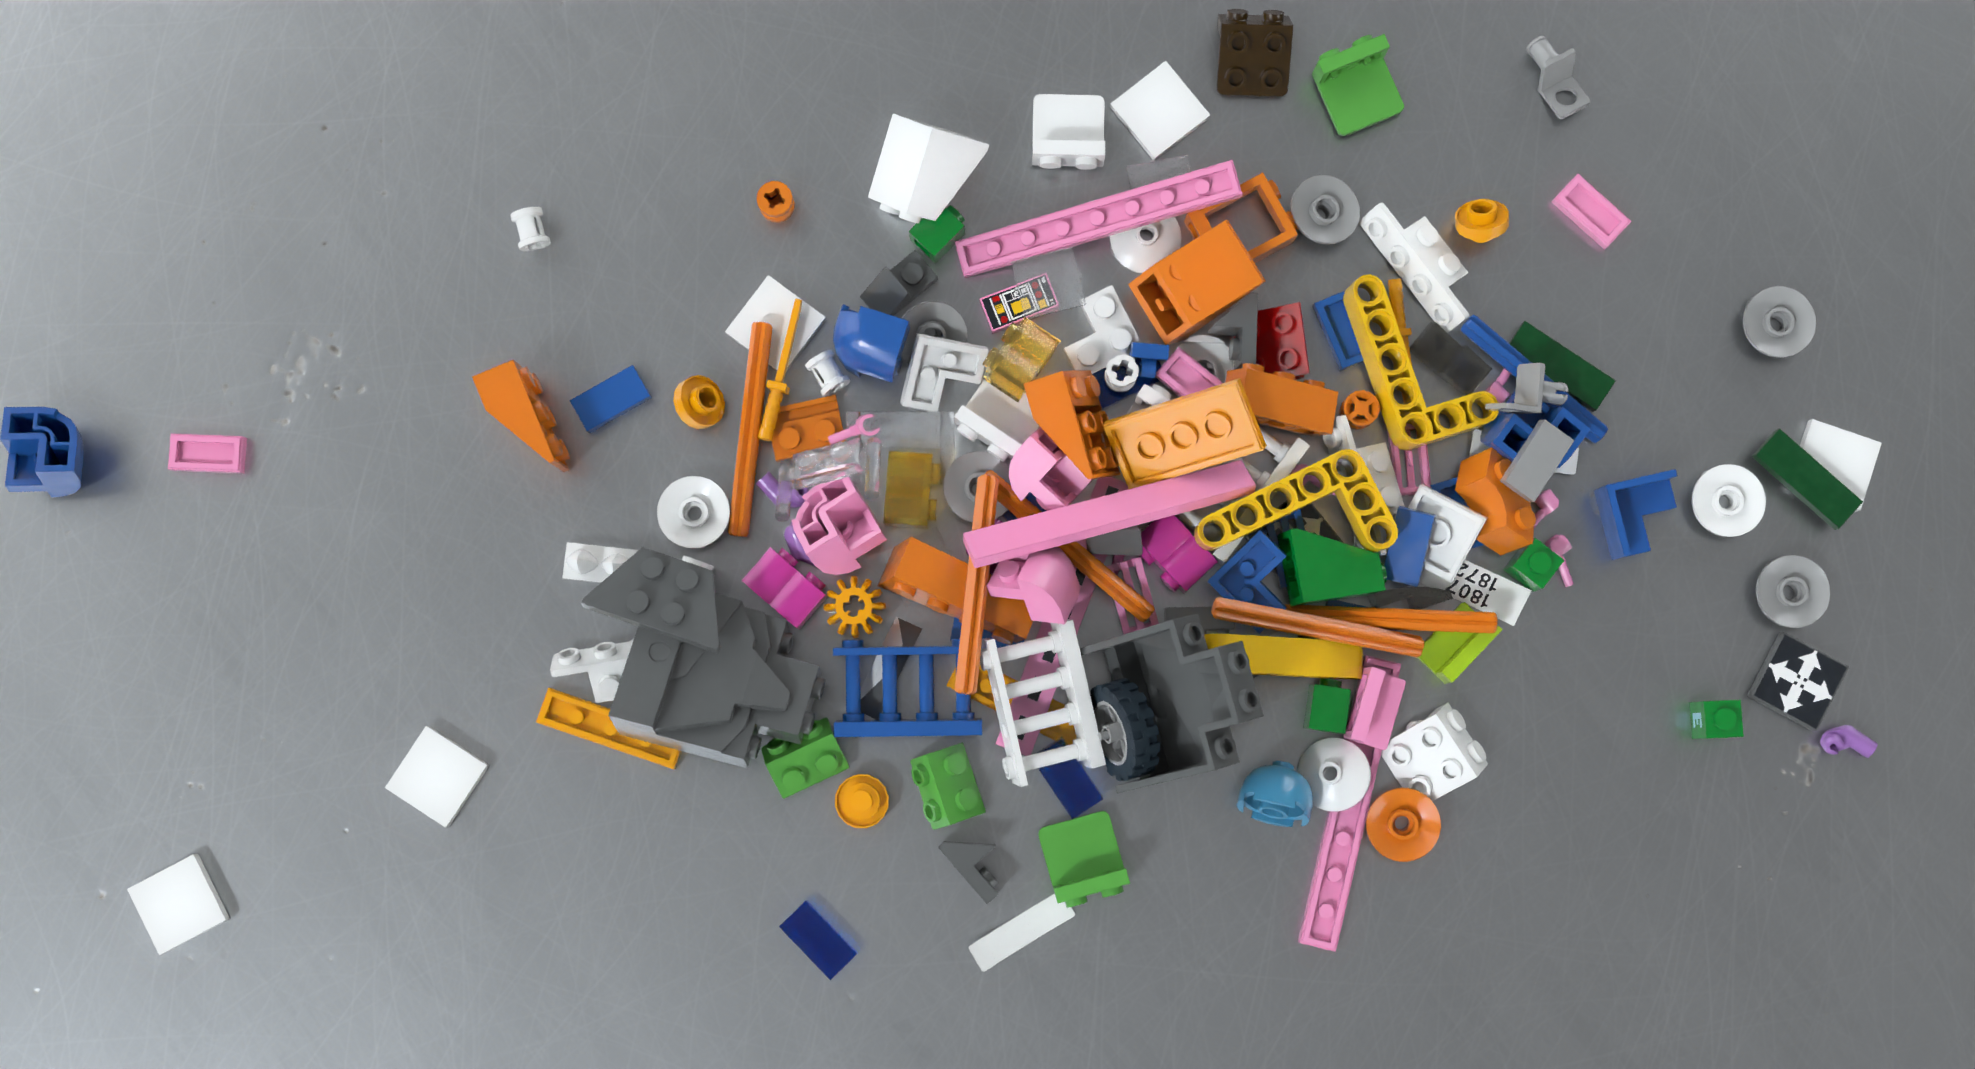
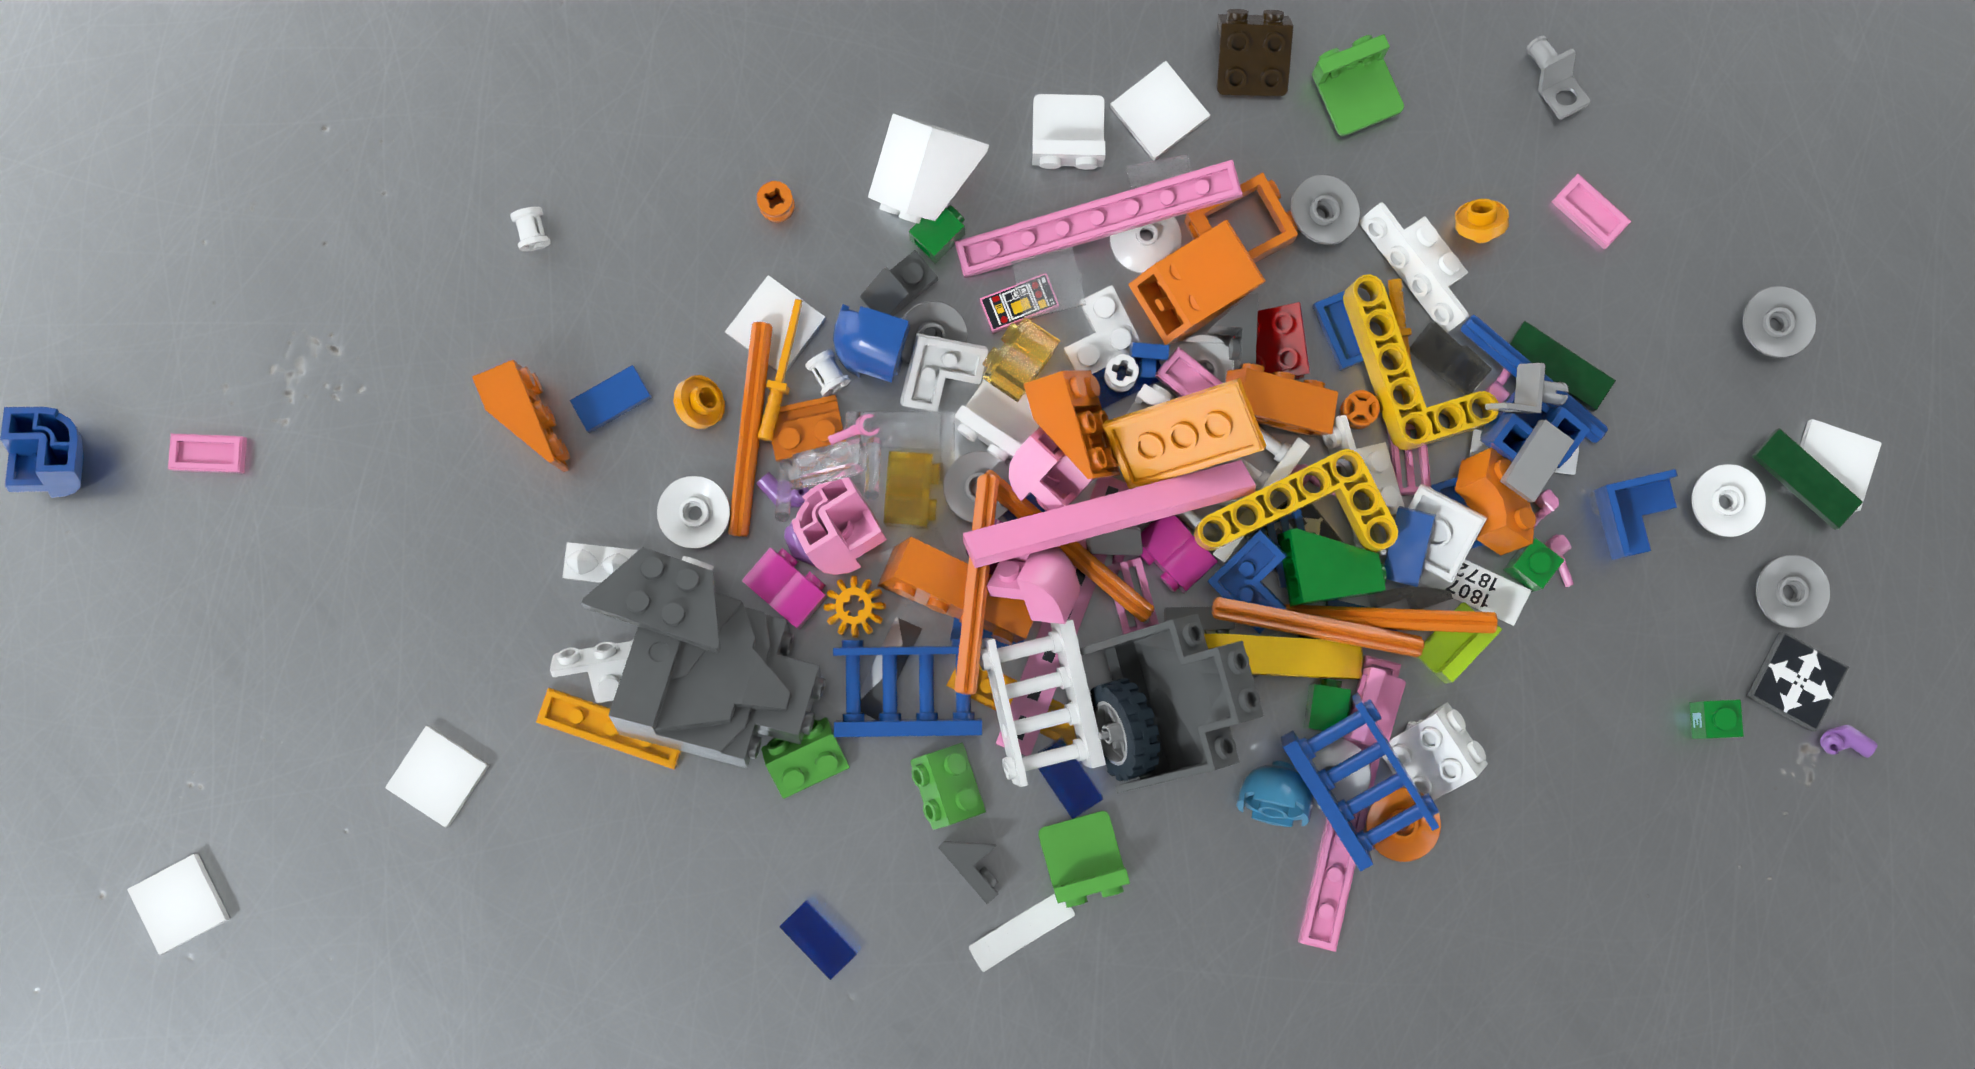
light orange plate [835,774,889,828] -> none
none -> blue fence [1280,693,1440,872]

